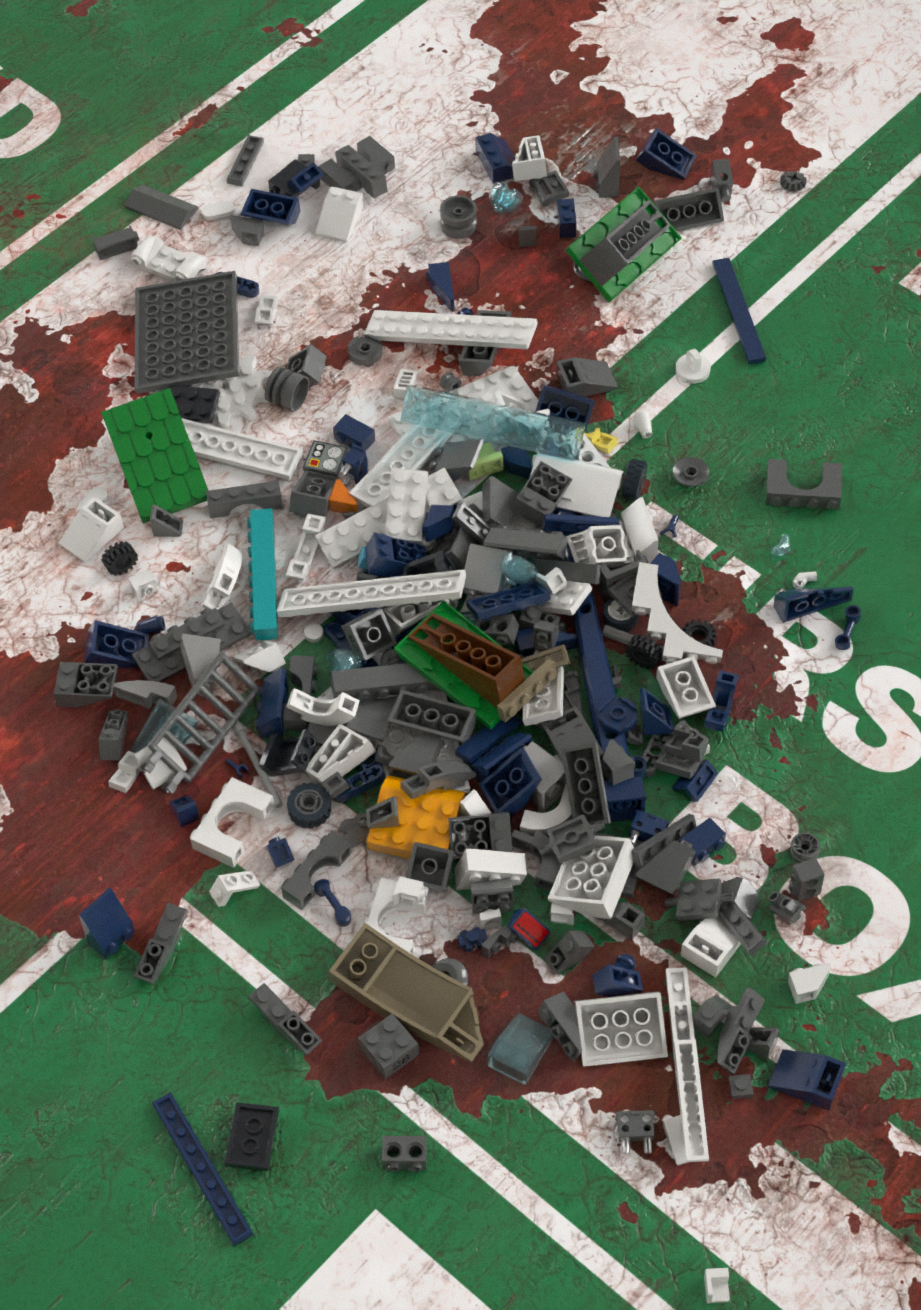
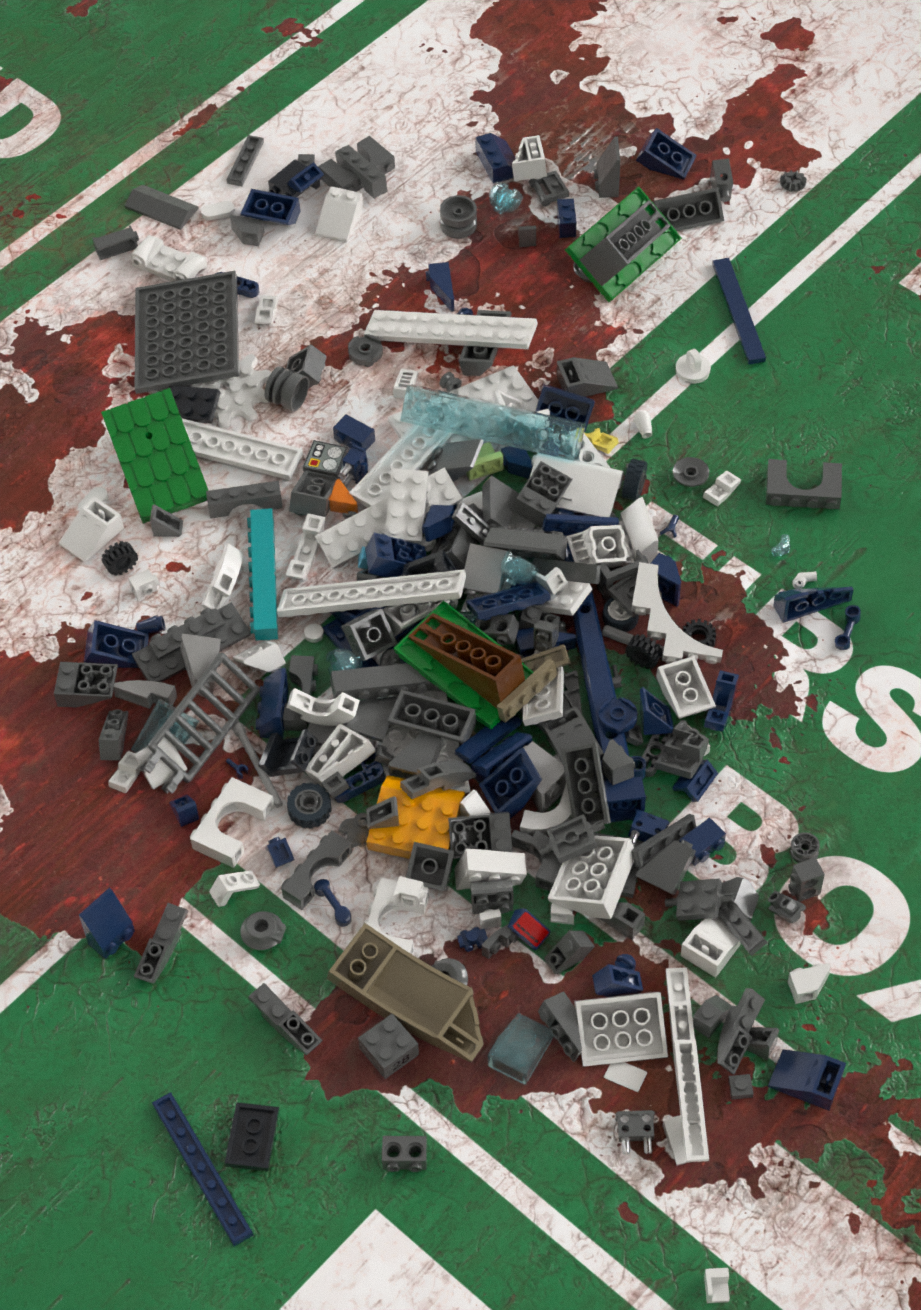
none -> dark grey piece [240,911,286,950]
none -> white sticker [604,1062,647,1092]
none -> white slope [703,471,741,507]

